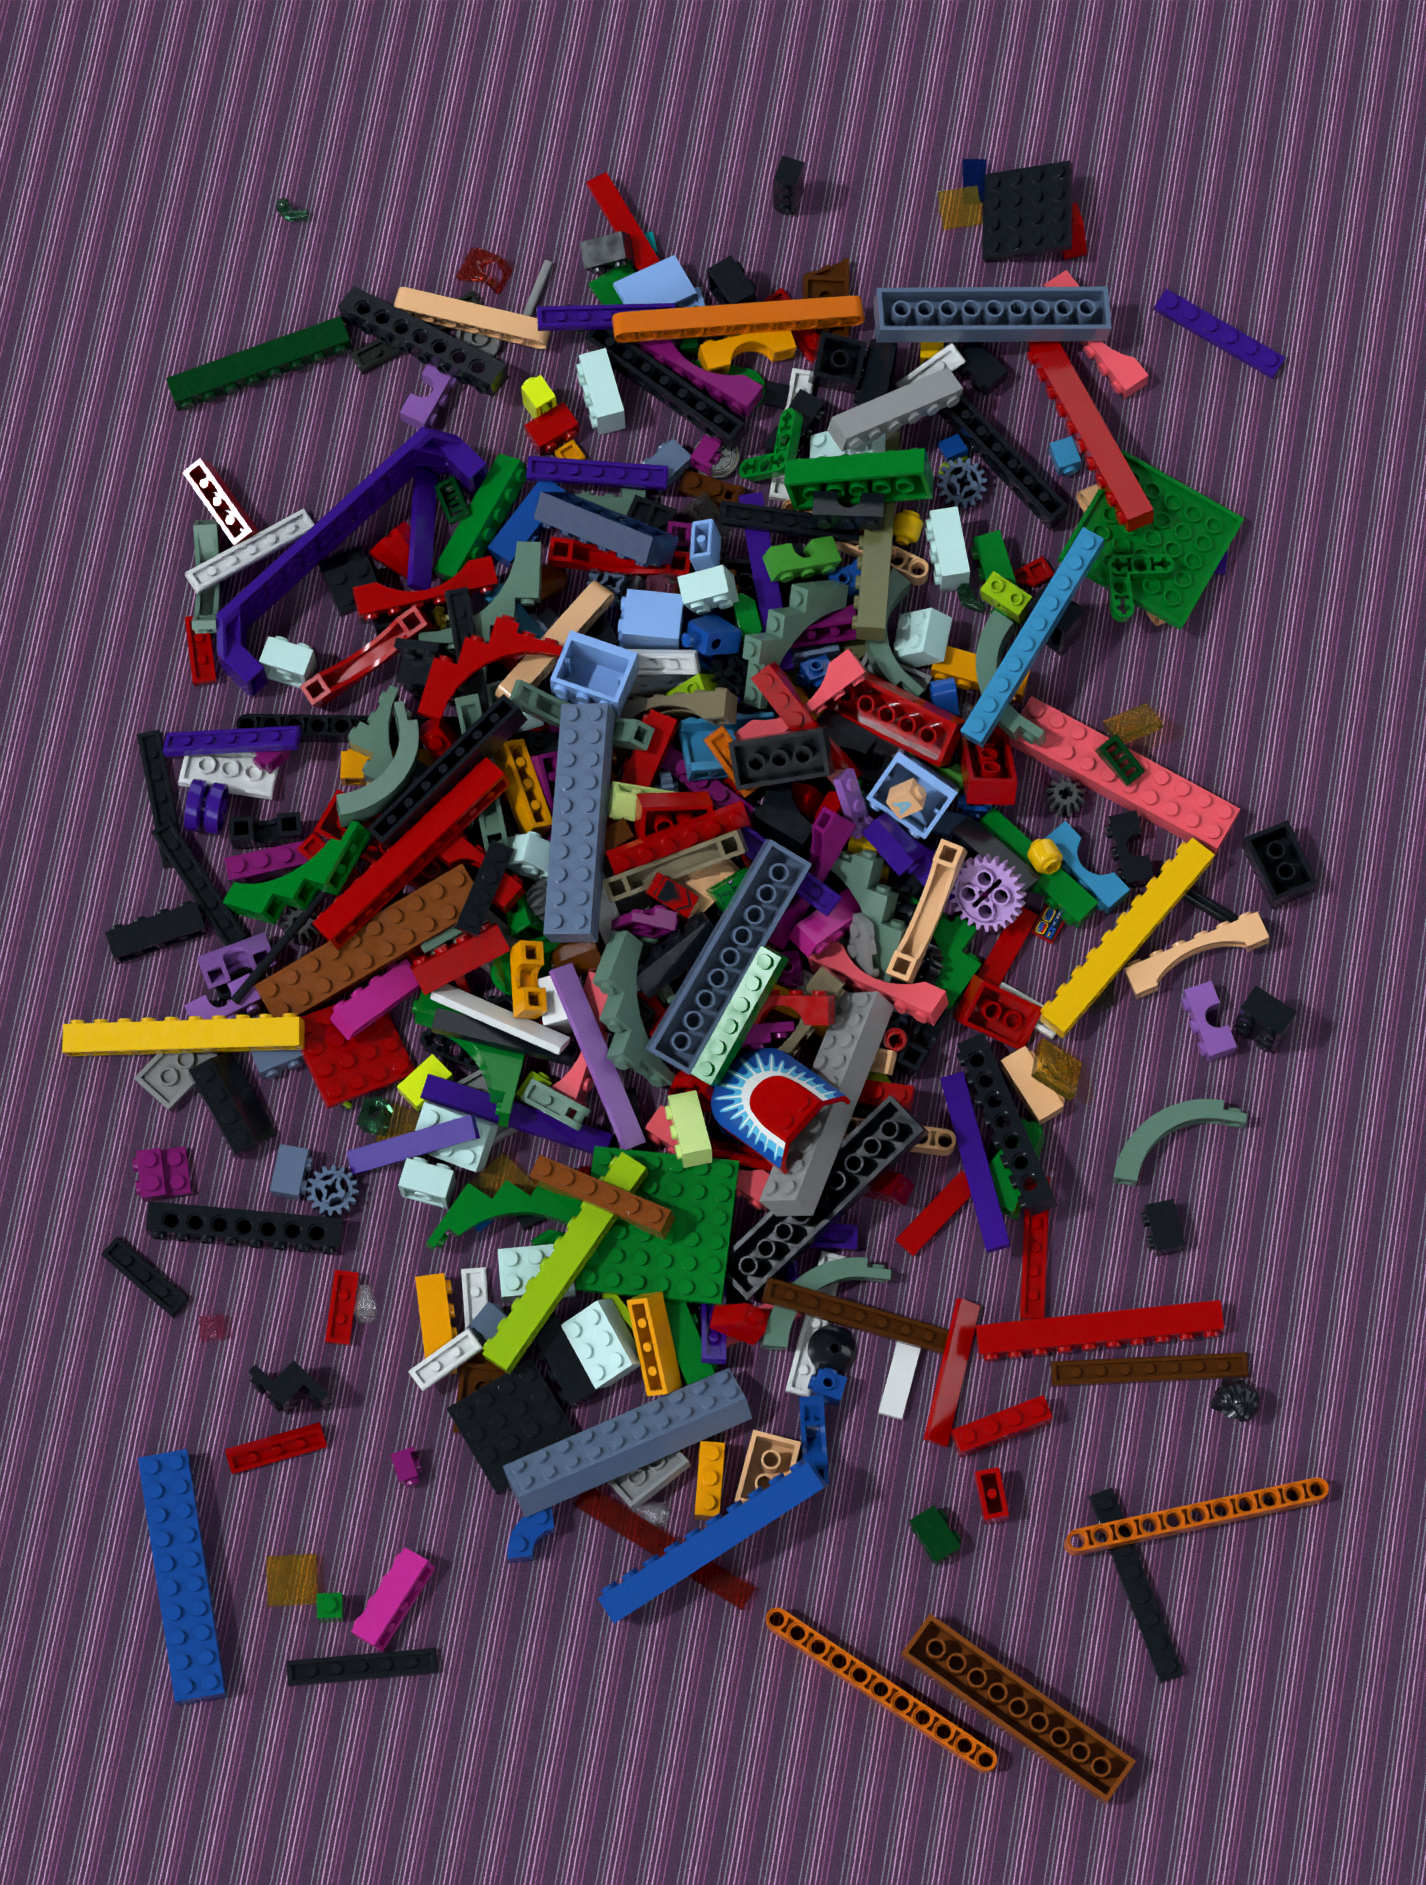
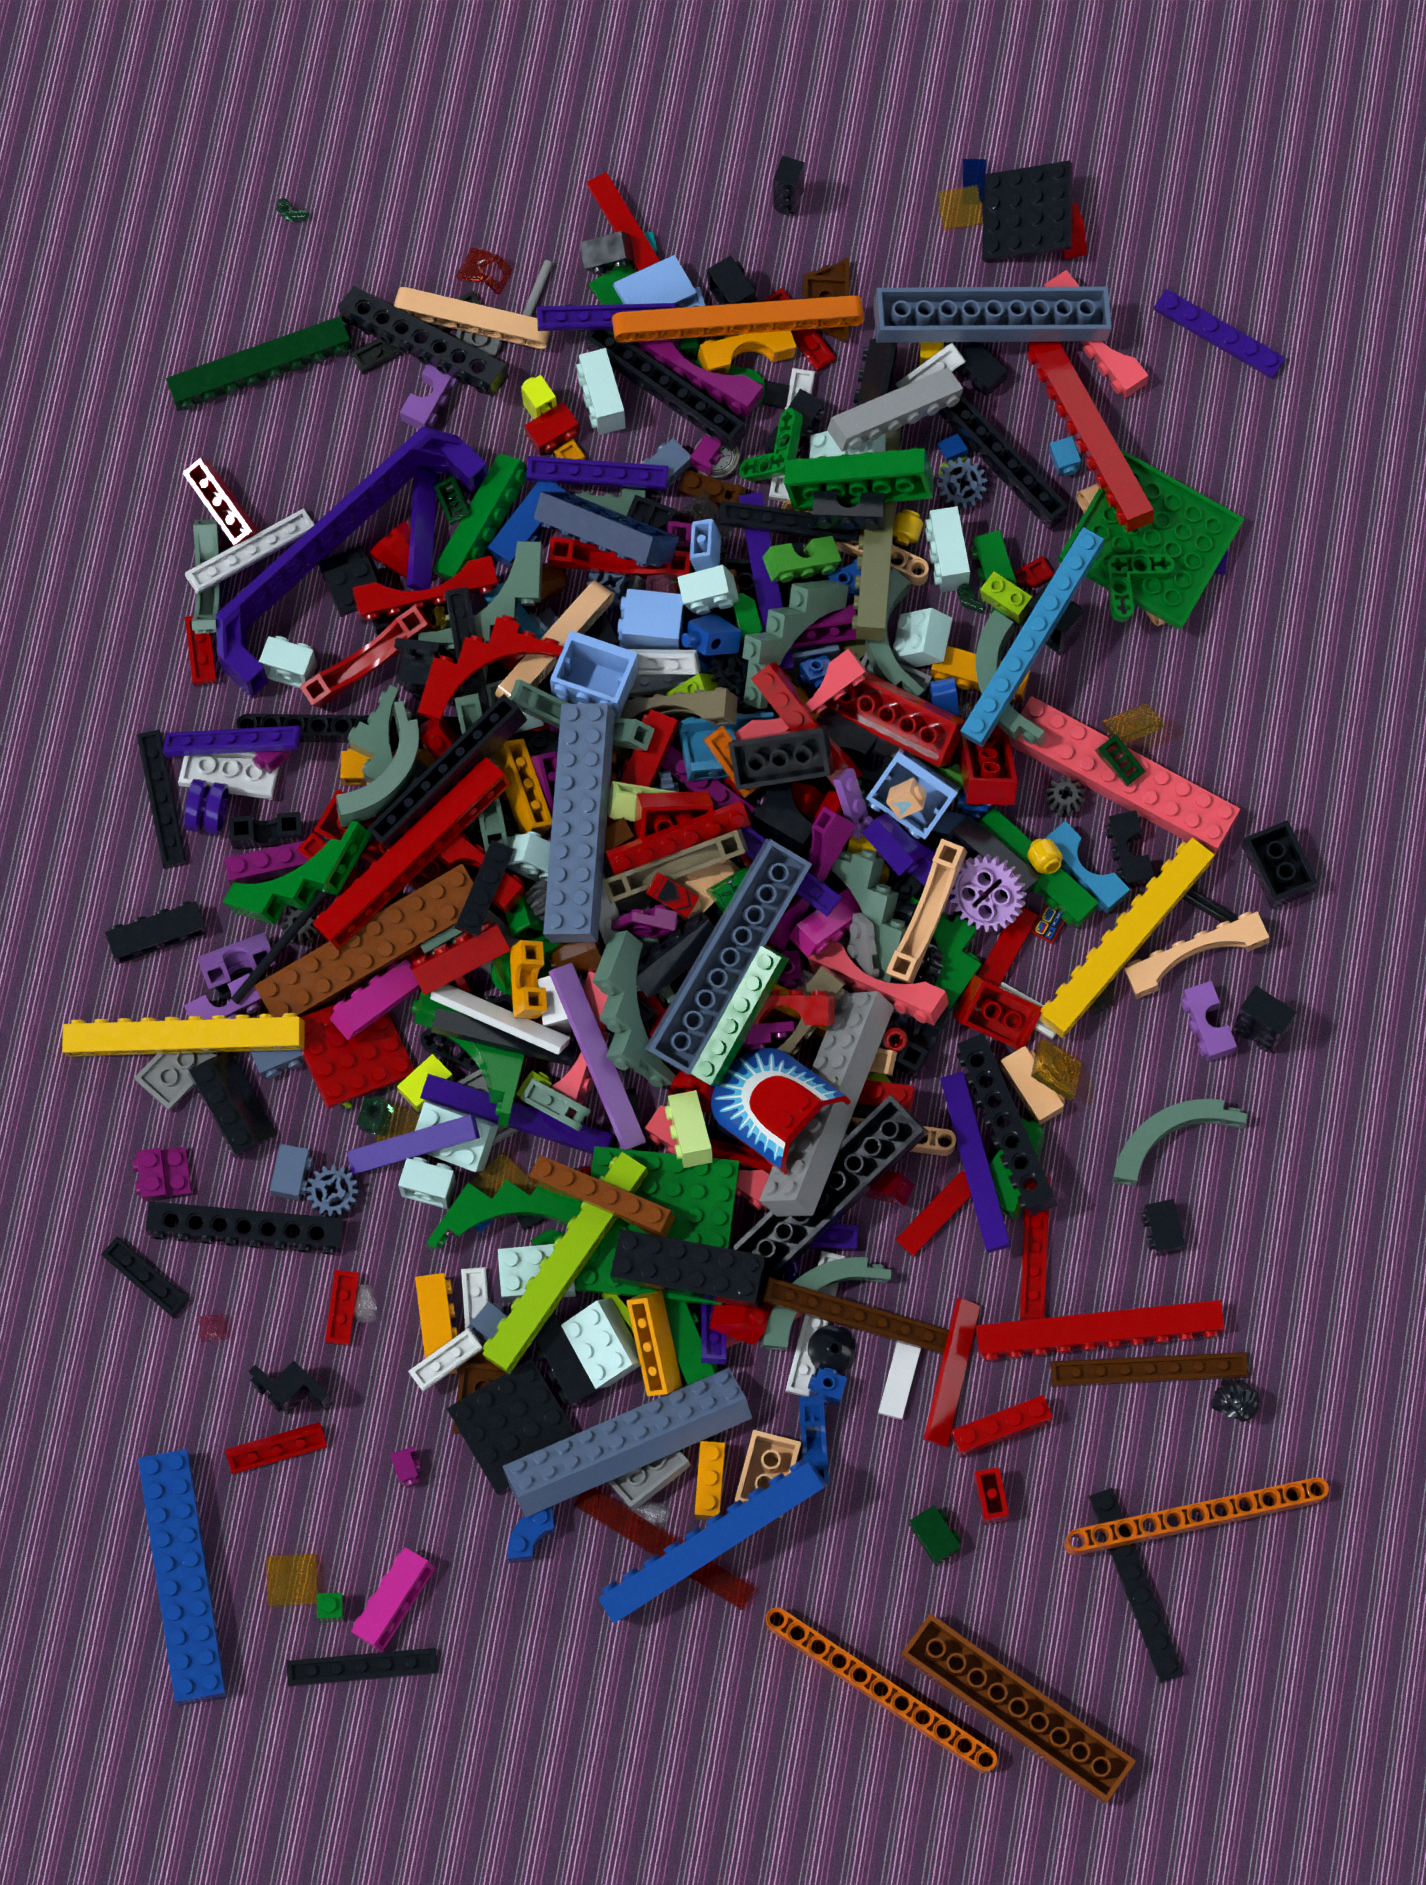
black tile [151,820,248,947] -> none
black brick [808,331,867,394] -> none
none -> black brick [610,1229,767,1309]

